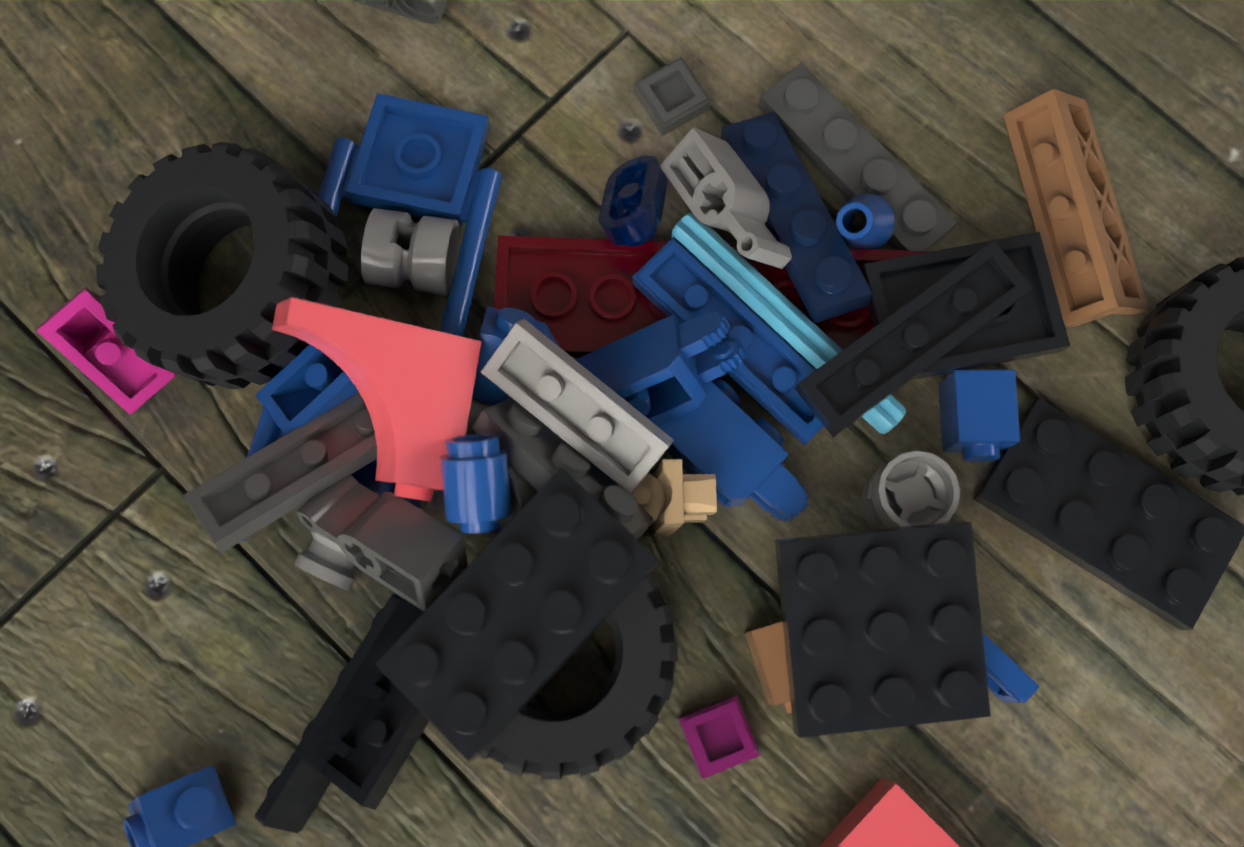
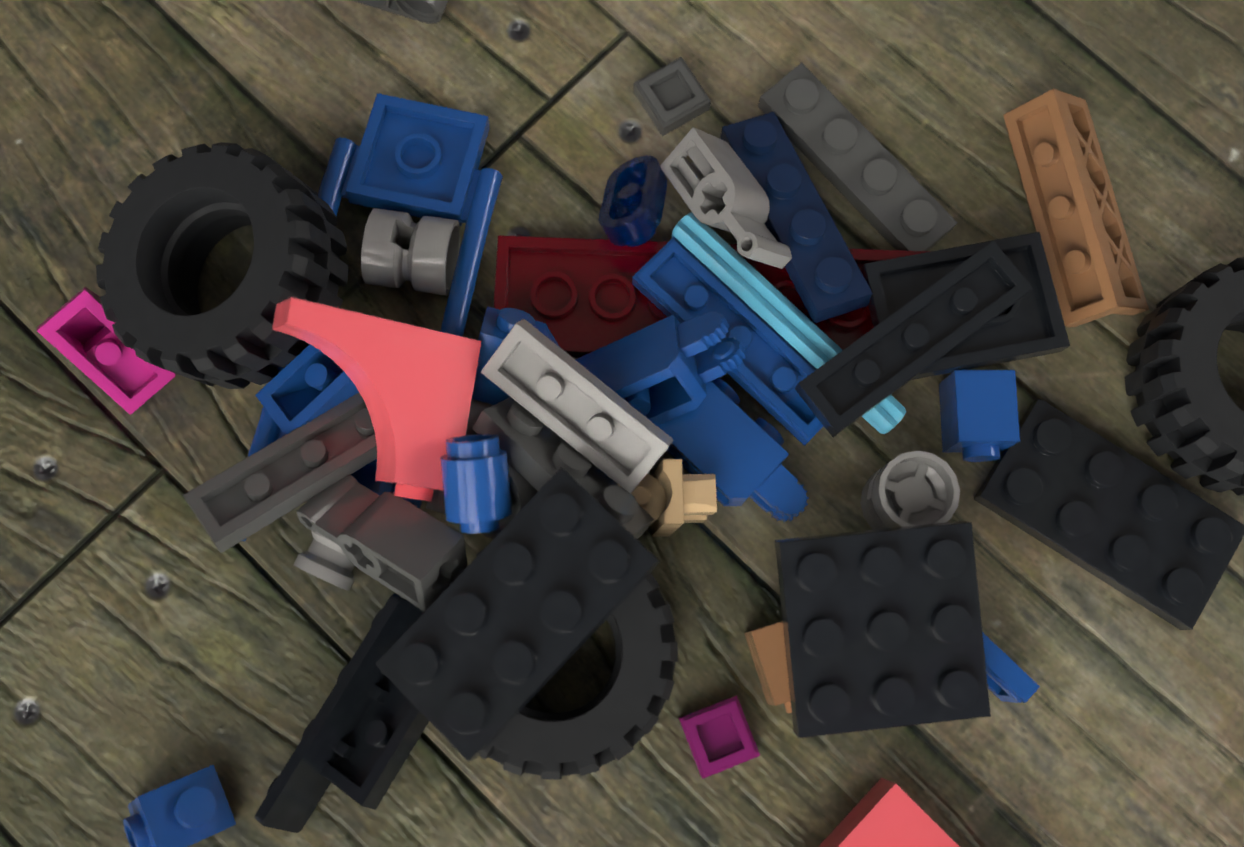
blue cone [836,193,895,249] -> none

